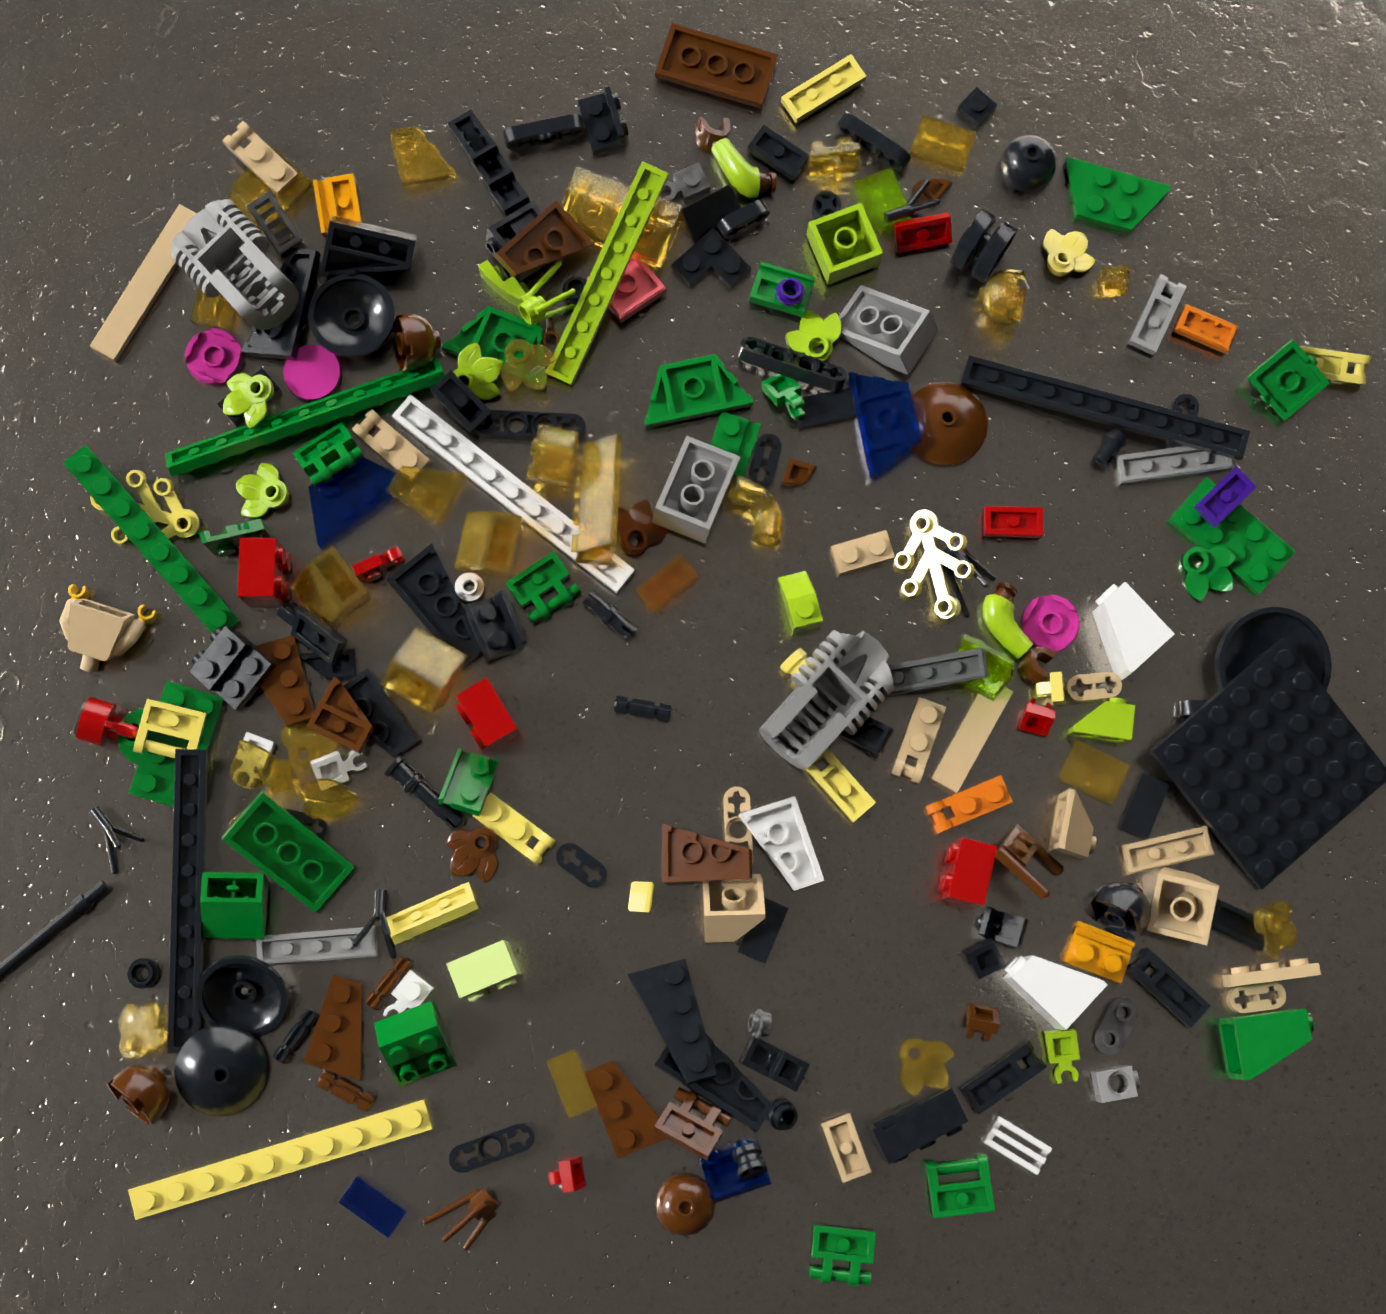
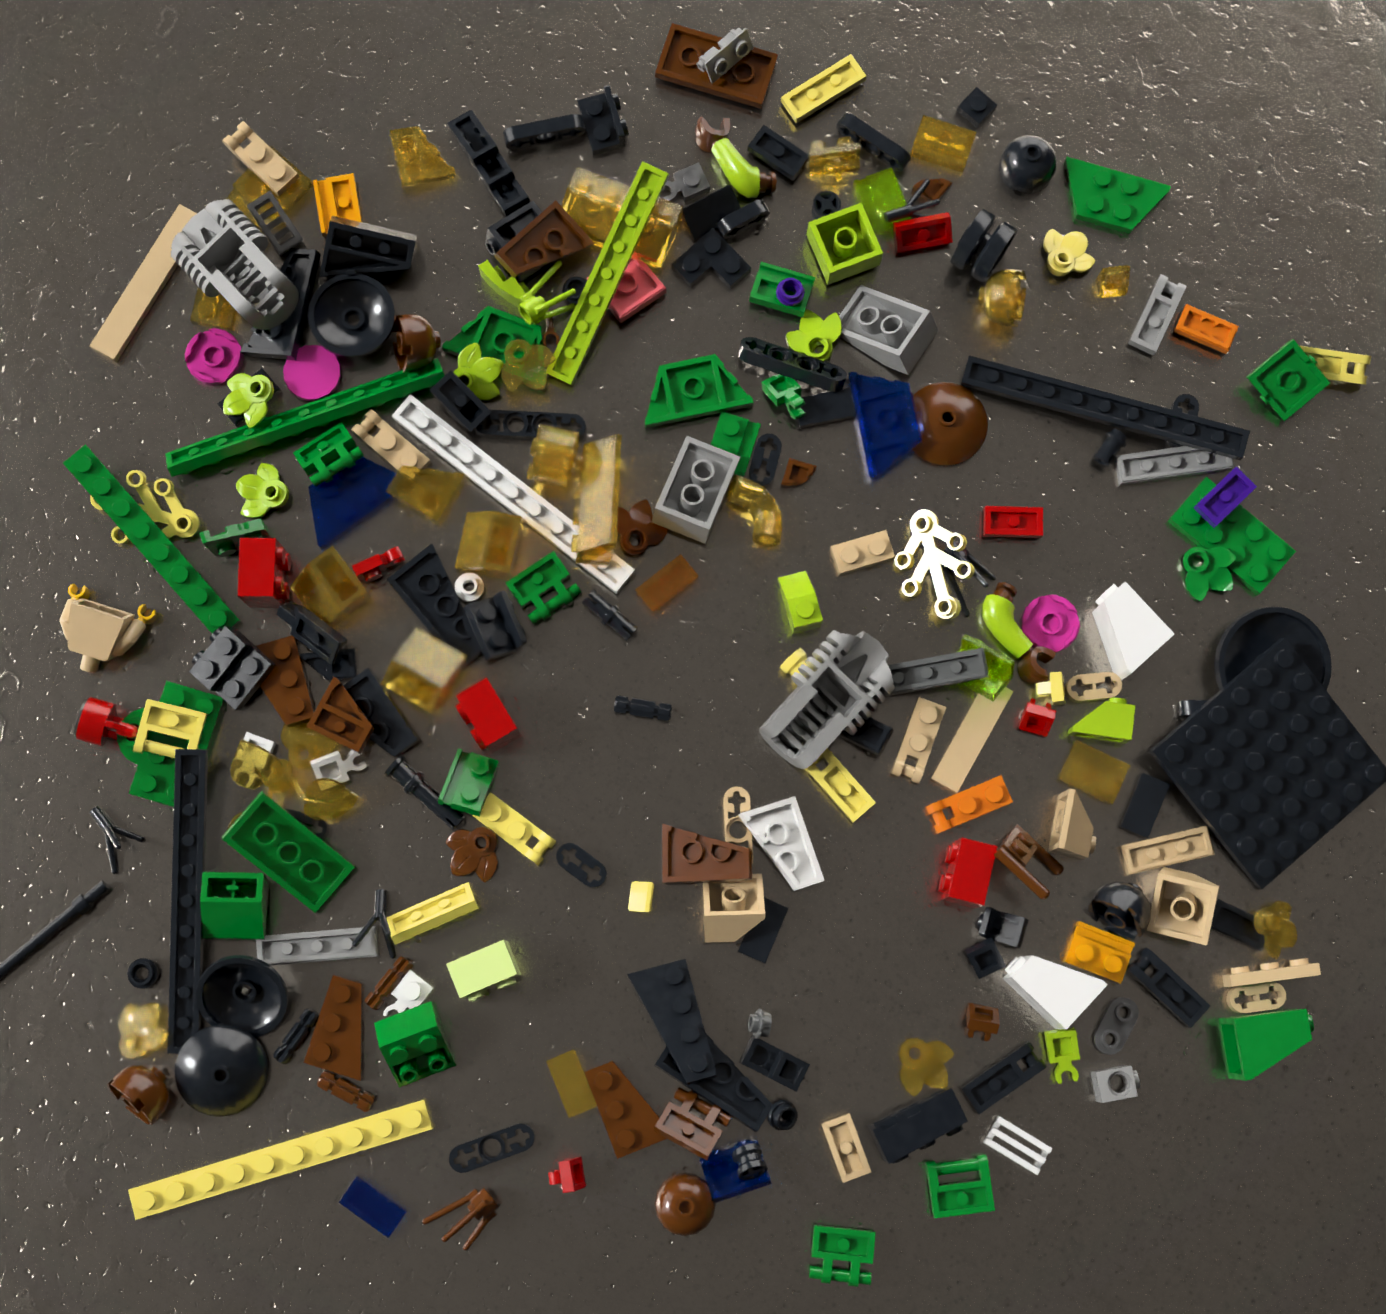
none -> light grey hinge [696,28,754,84]

